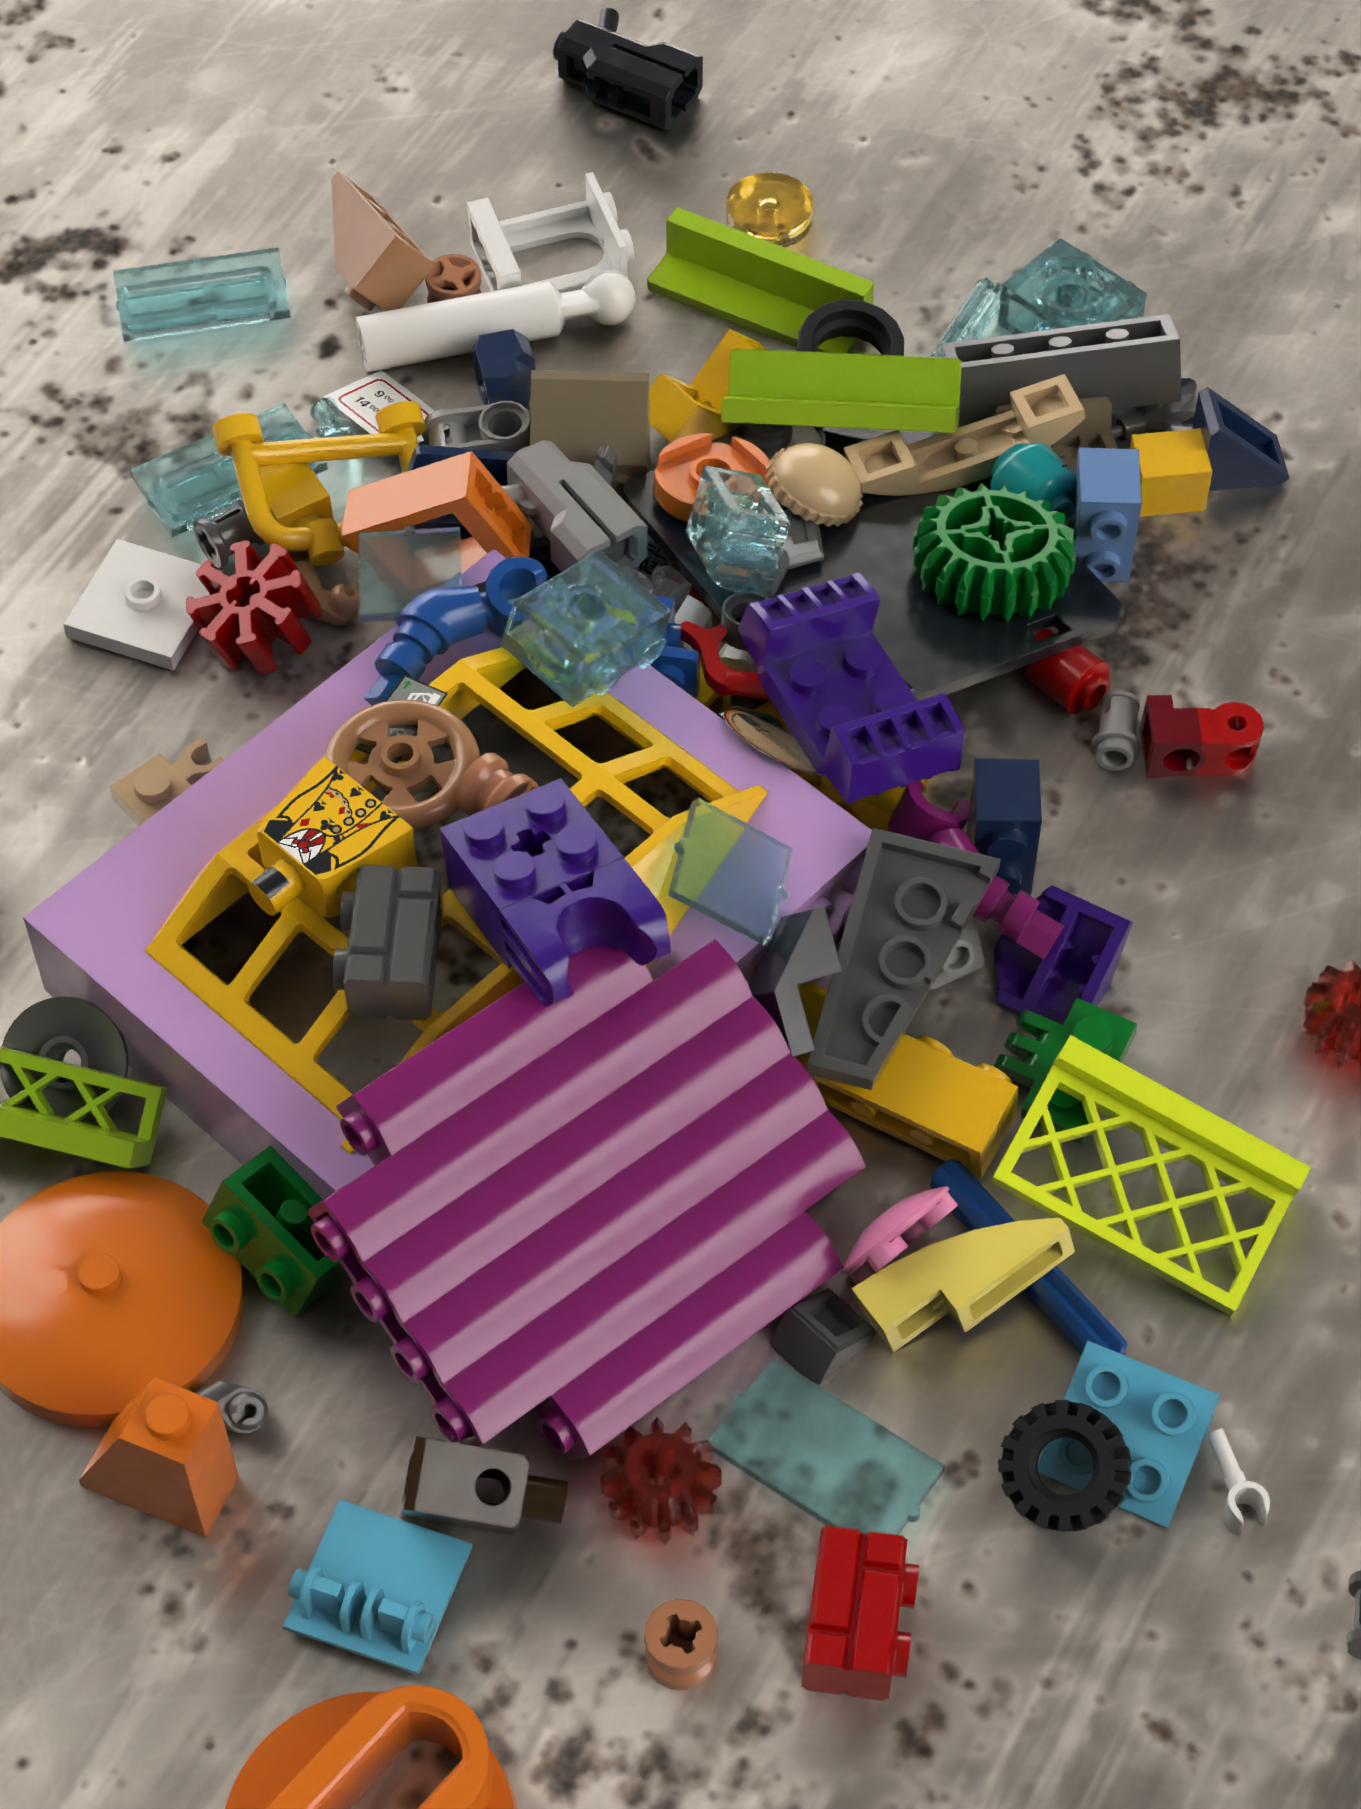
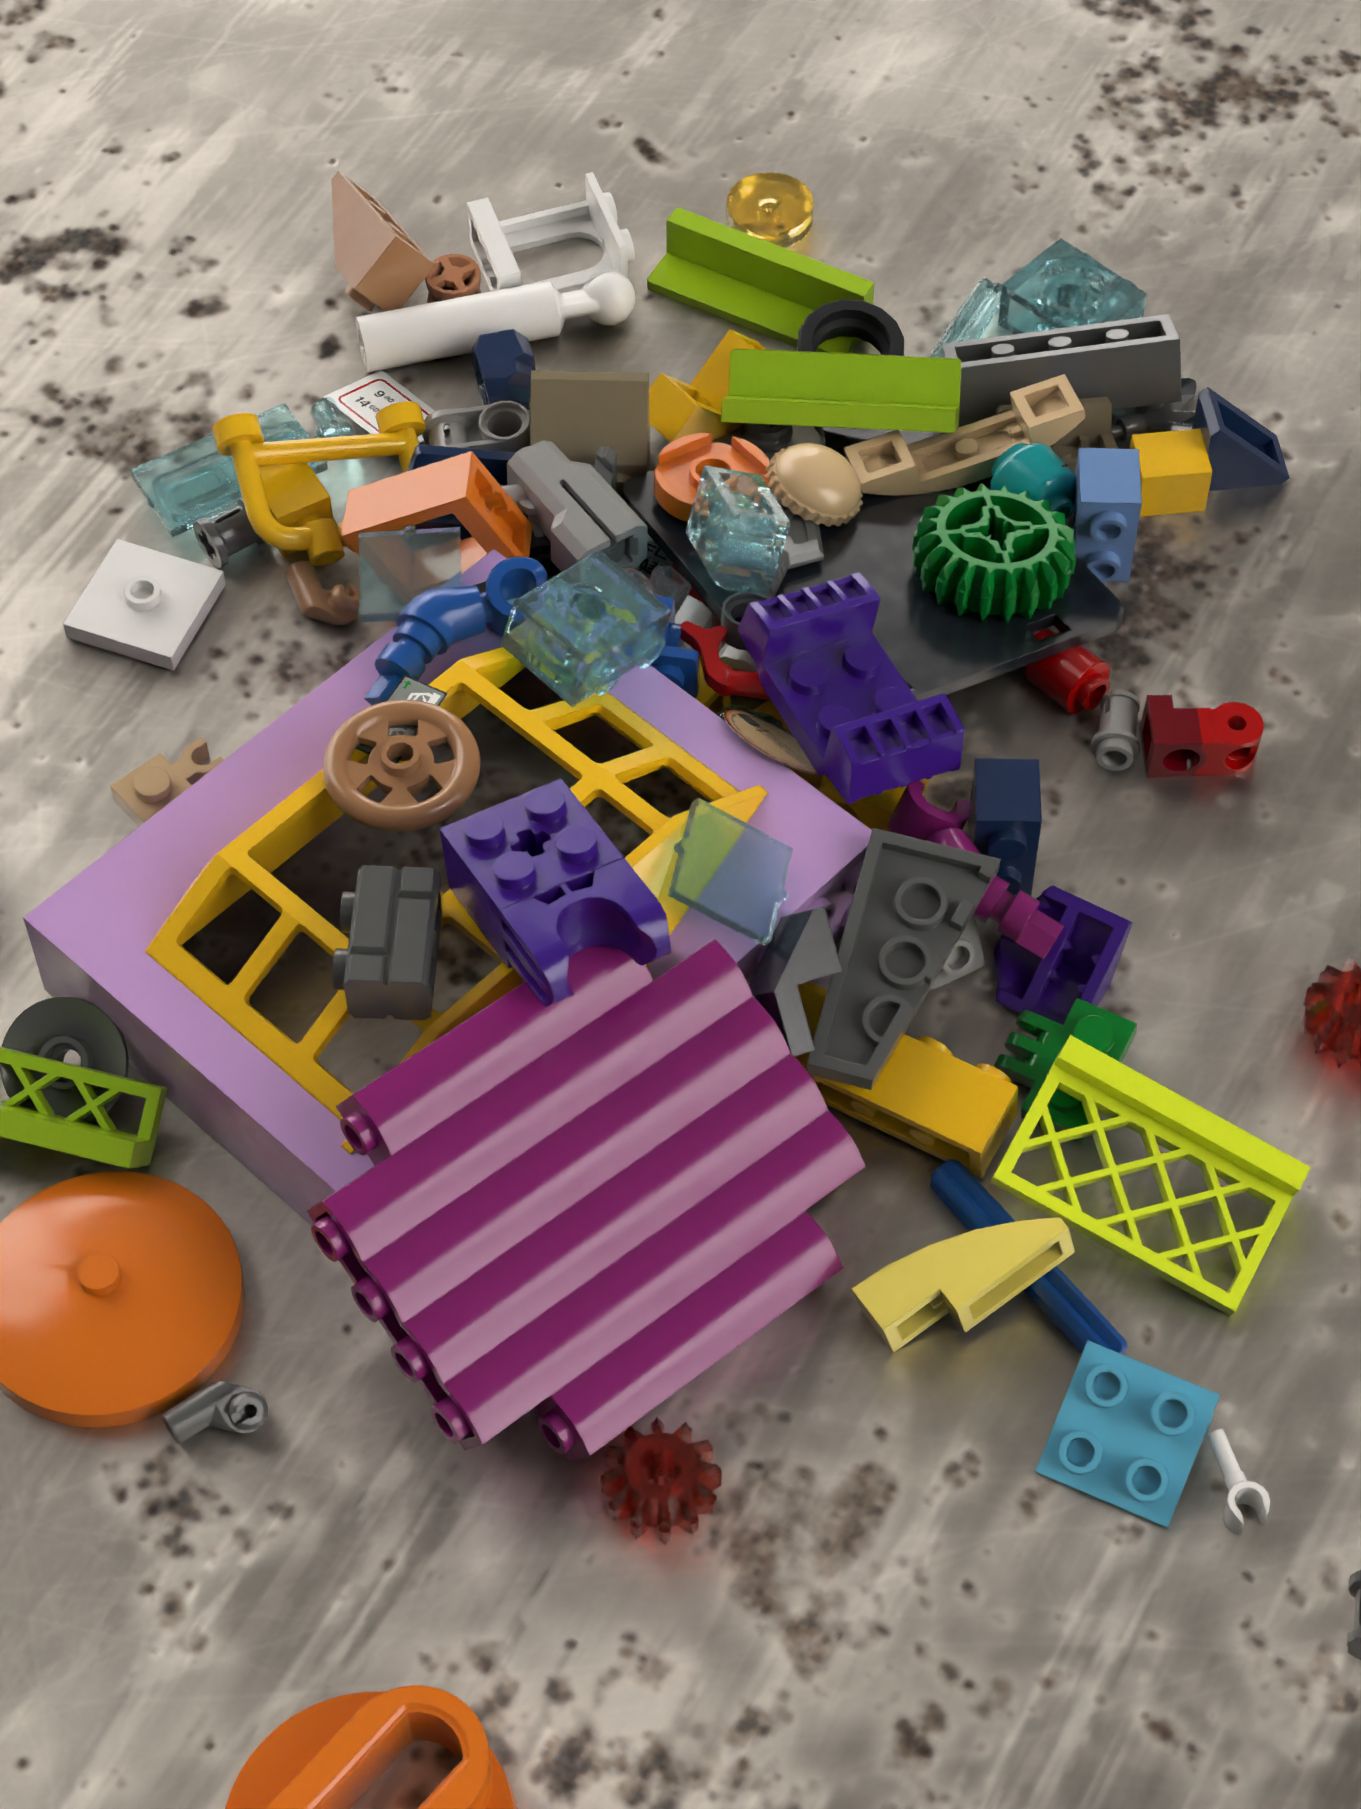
orange slope [79,1377,239,1538] -> none
clear light blue piece [113,247,291,342] -> none
red gear [186,540,321,674] -> none
green brick [201,1145,347,1318] -> none
yellow torso [248,756,418,918] -> none
medium azure hinge [283,1499,473,1675] -> none
torso [400,1436,568,1534] -> none
nougat wheel [454,753,538,816] -> none
black piece [553,8,703,130] -> none
nougat wheel [644,1599,718,1691] -> none
clear light blue piece [708,1357,945,1535] -> none
dark grey slope [770,1288,877,1386] -> none
red brick [801,1525,919,1701] -> none
bright pink dish [841,1186,958,1285] -> none
black tyre [998,1400,1132,1532] -> none

